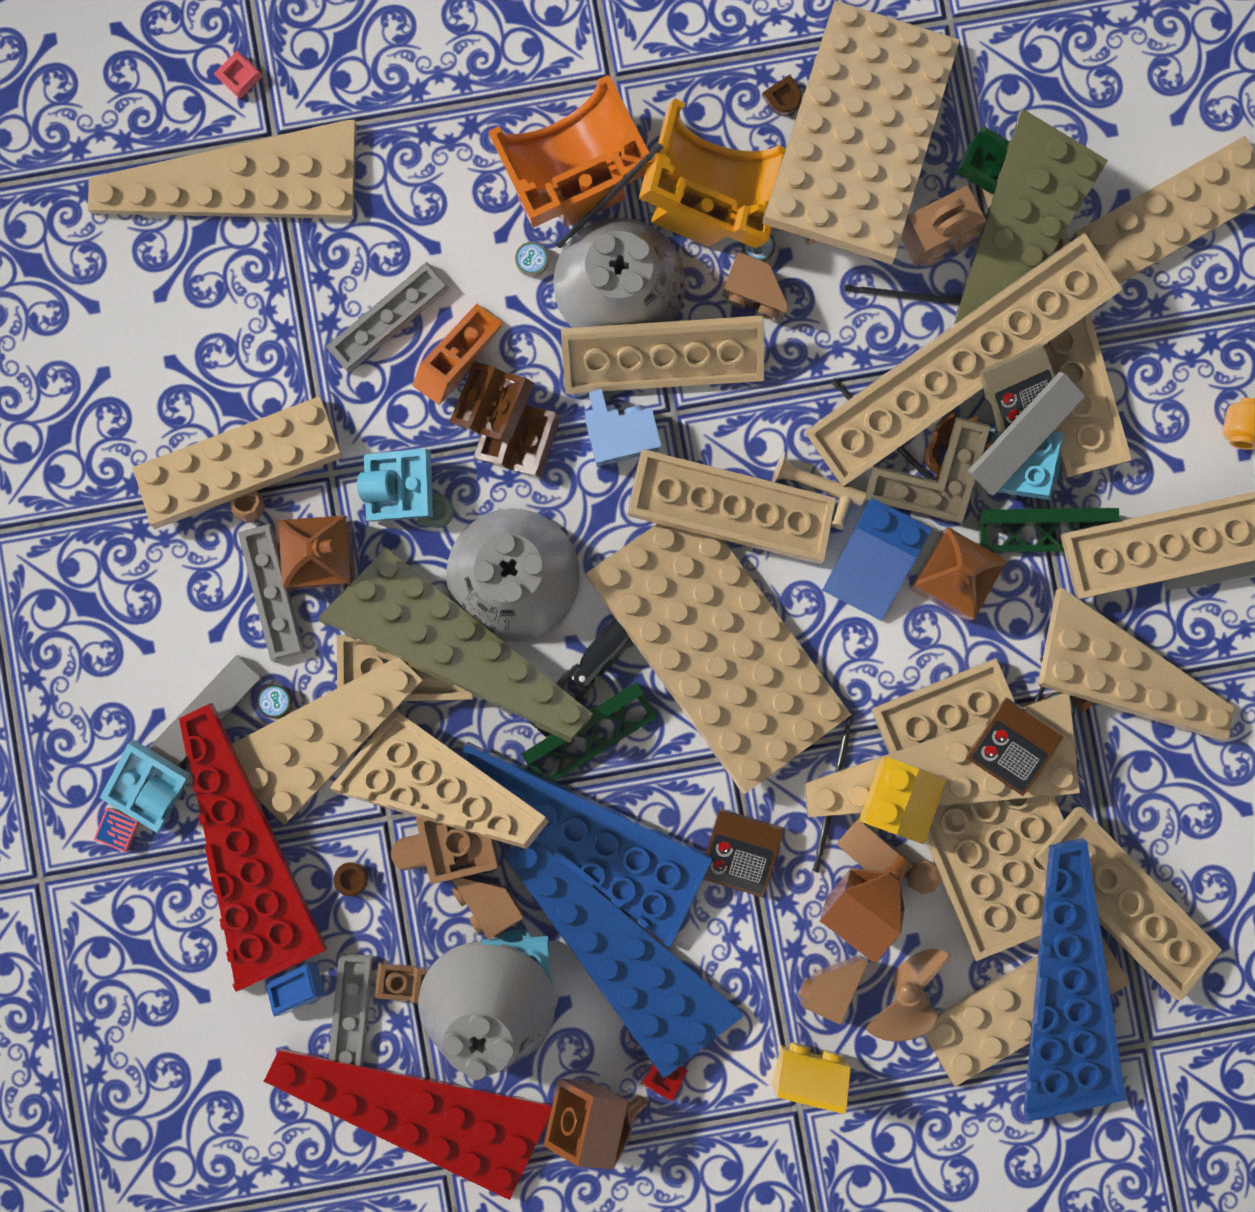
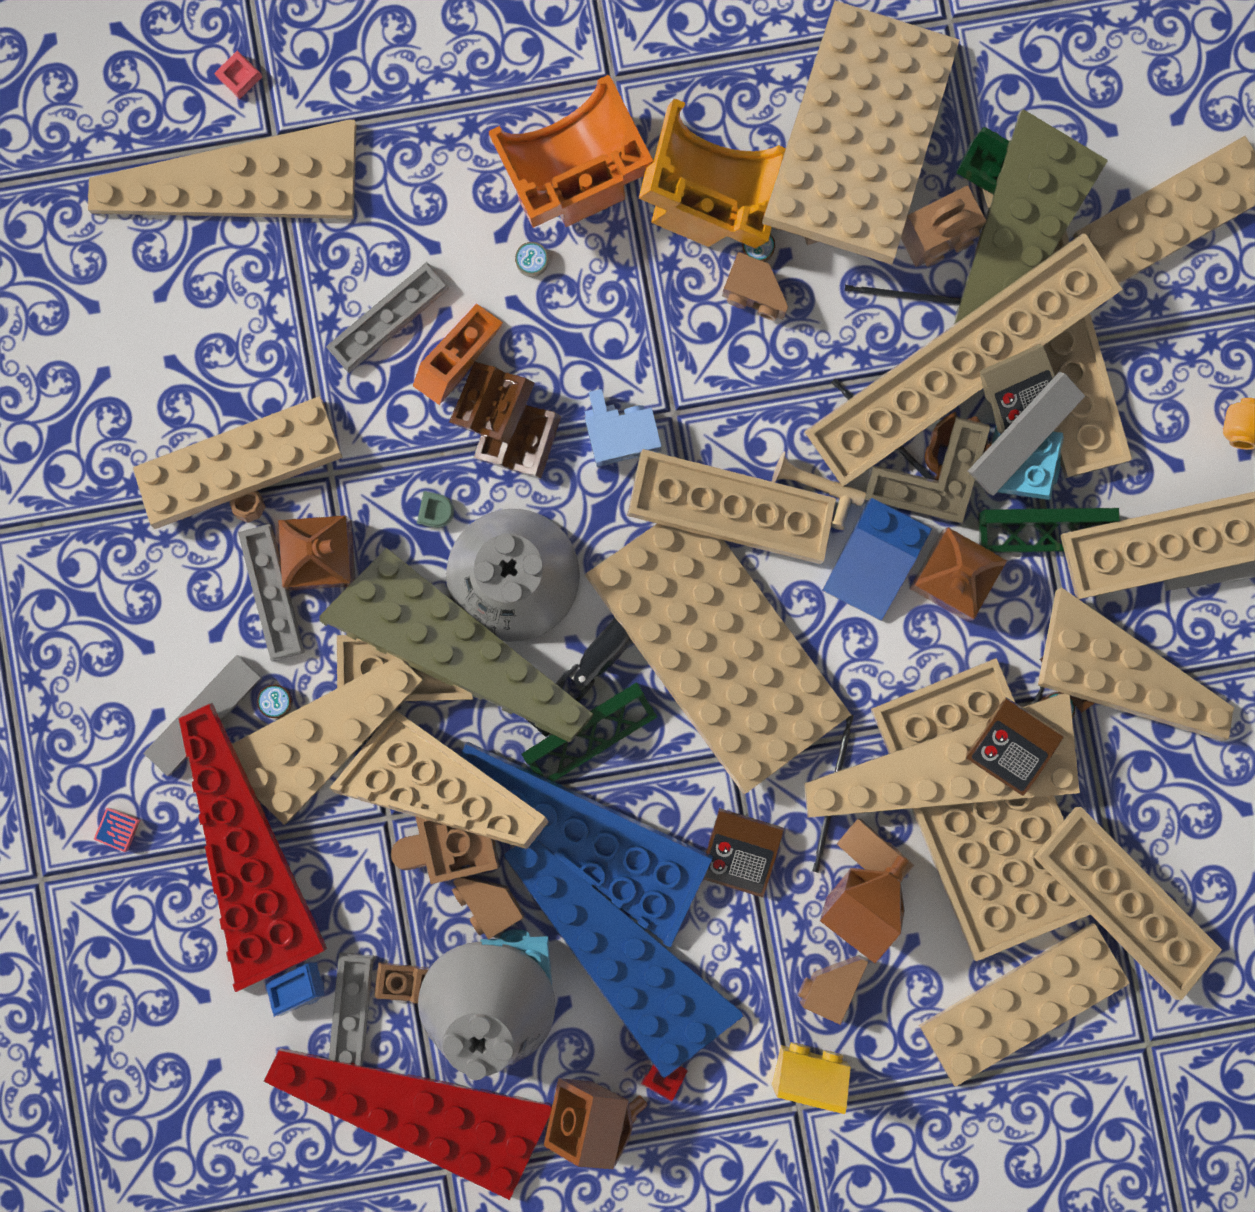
medium azure plate [100,740,191,833] -> none
reddish brown tile [333,862,369,896] -> none
medium azure plate [357,449,433,522] -> none
light grey cone [553,218,685,328] -> none
black piece [556,143,663,248] -> none
tan plate [561,316,764,394] -> none
reddish brown tile [762,74,802,116] -> none
yellow slope [859,757,946,845] -> none
medium nougat piece [866,949,950,1042] -> none
medium nougat tile [906,860,941,894] -> none
blue wing [1024,838,1126,1122] -> none

